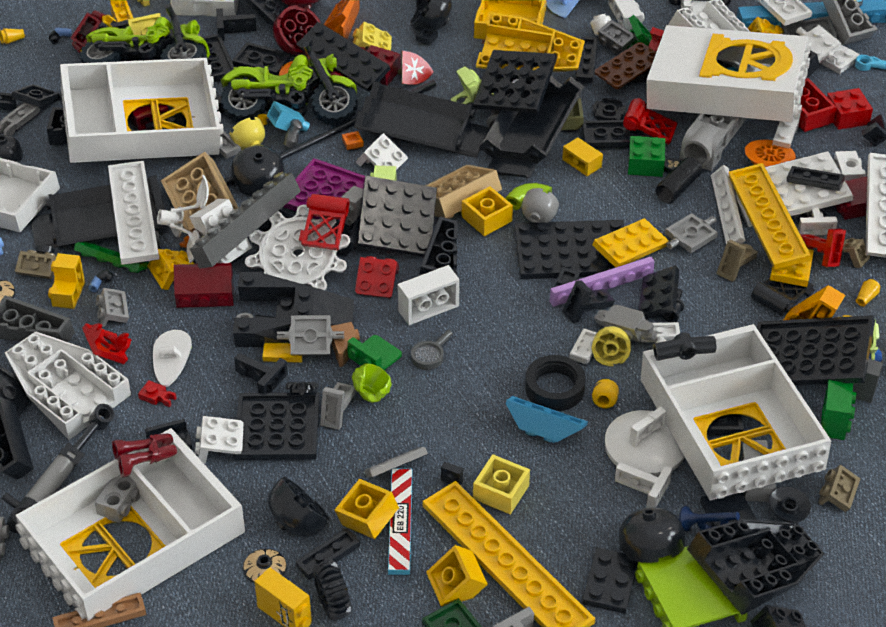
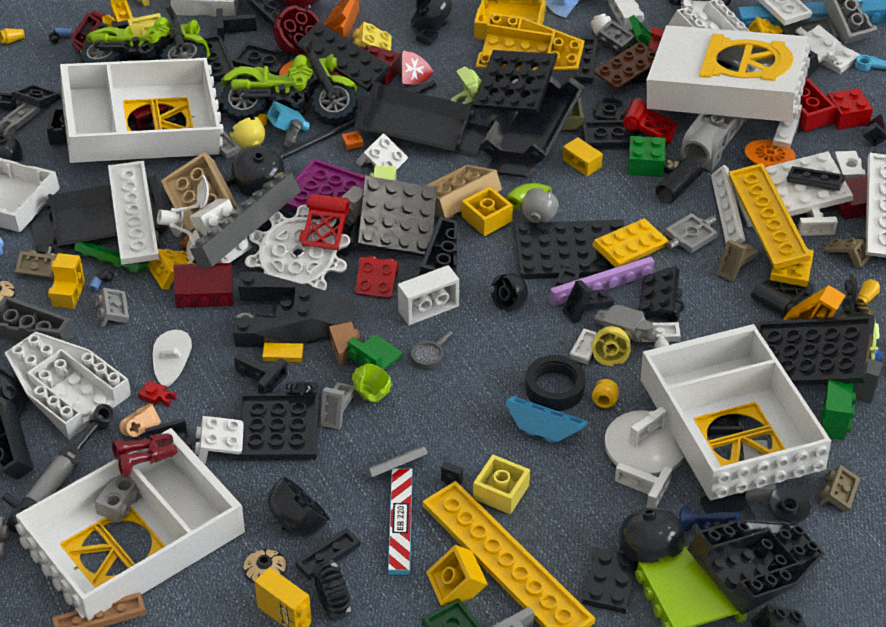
red piece [82,323,132,364] -> none
light grey plate [277,315,344,356] -> none
yellow brick [335,479,399,539] -> none
black piece [653,333,717,361] -> none
red bracket [800,229,846,267] -> none
none -> light nougat piece [119,404,161,437]
none -> black cylinder [491,273,528,312]
none -> black bracket [842,274,873,317]

